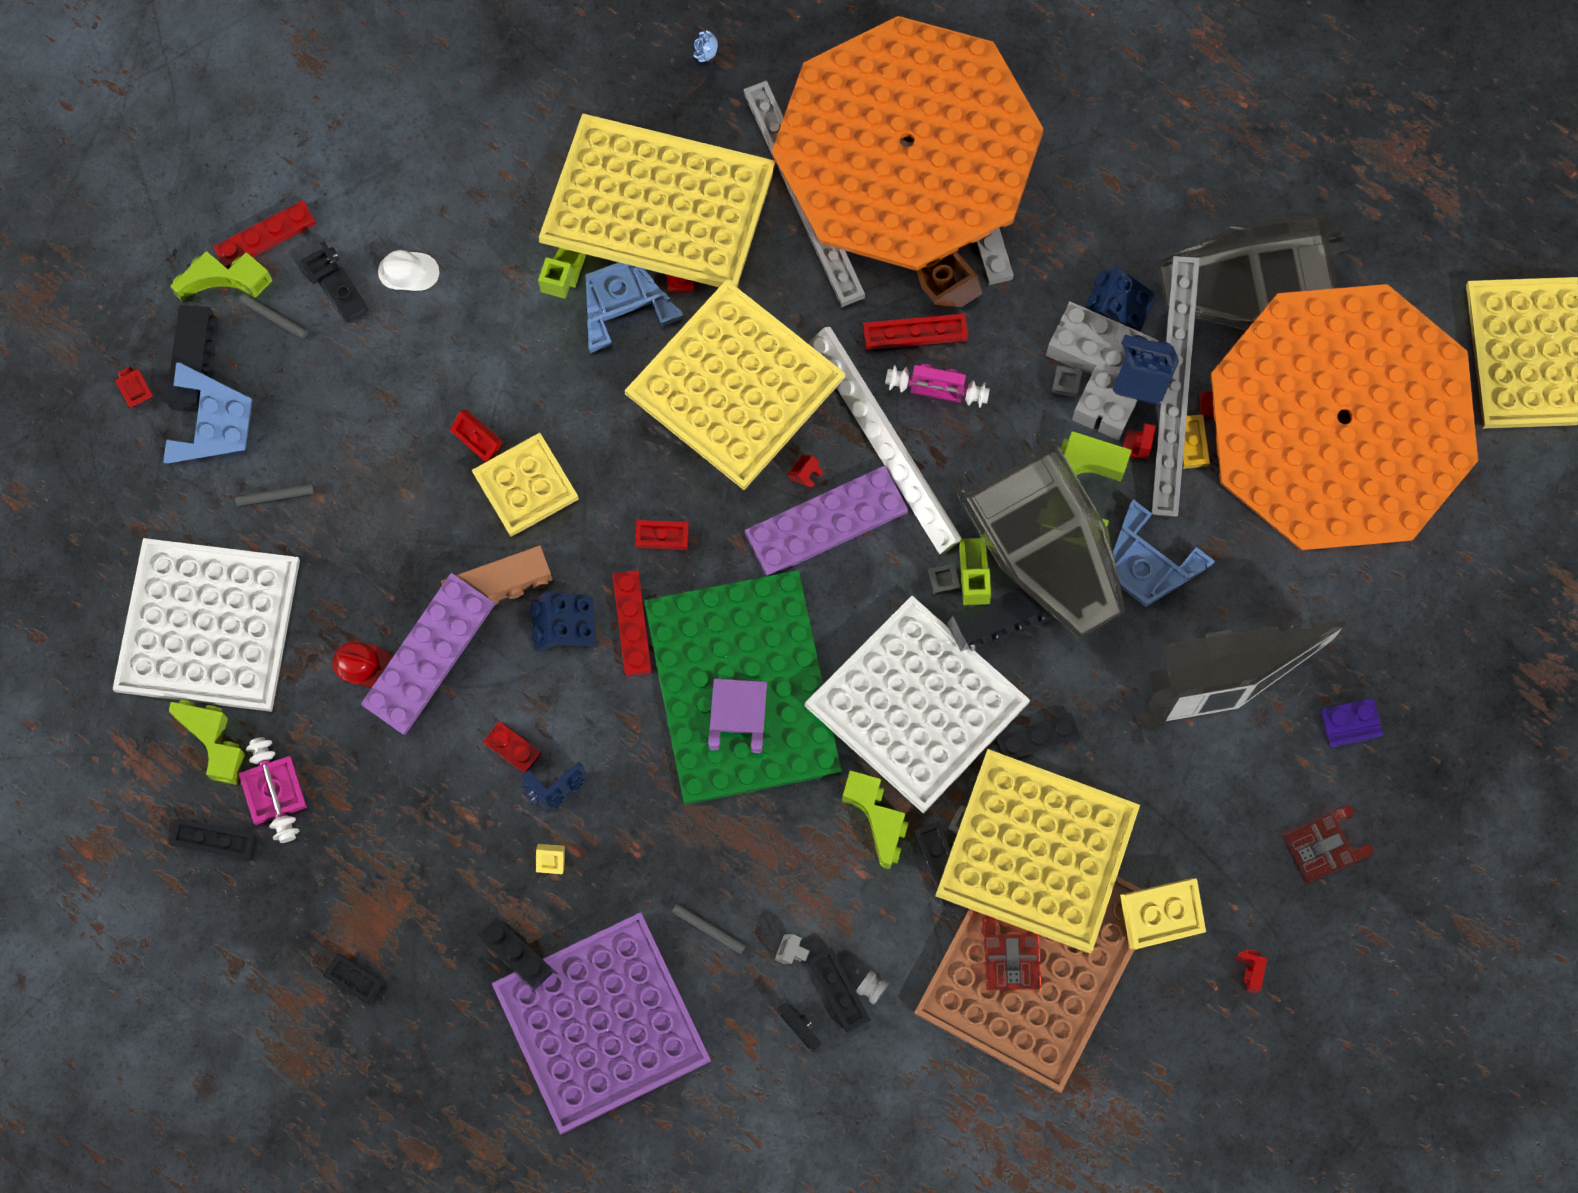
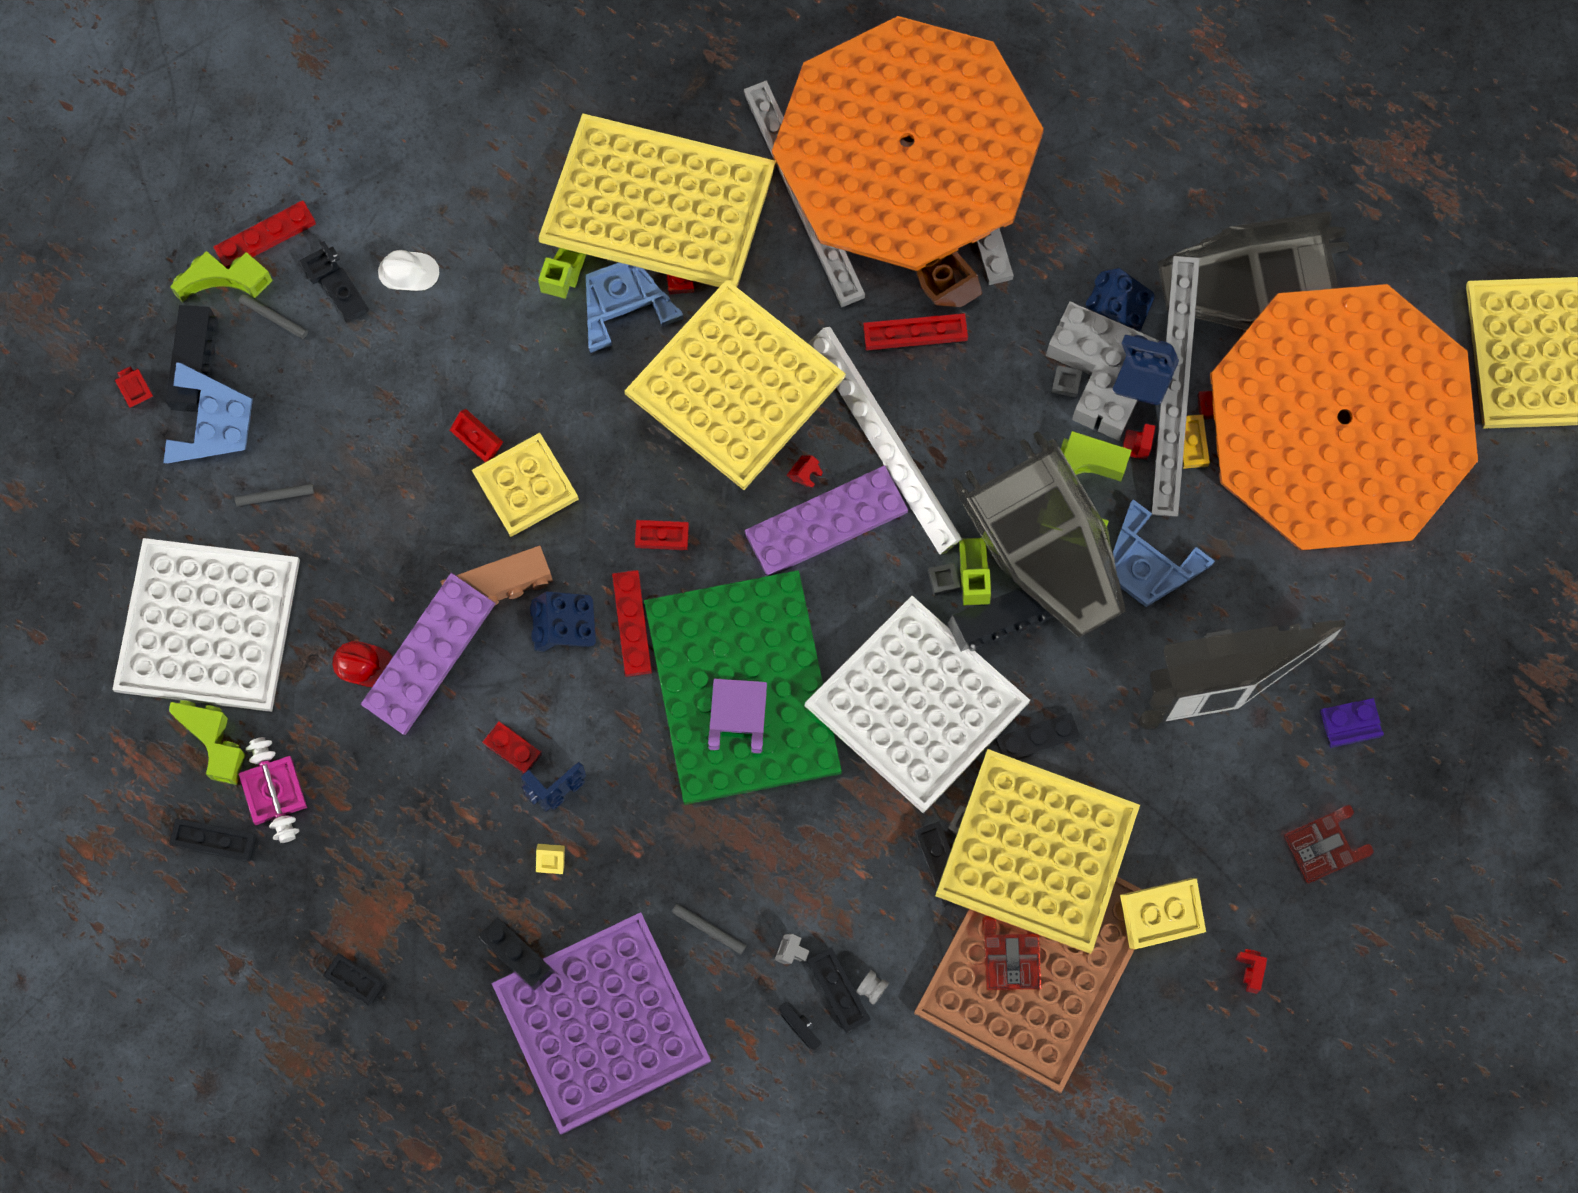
light blue plate [693,30,718,62] -> none
lime arch [842,771,909,869] -> none
plate [885,364,990,408] -> none

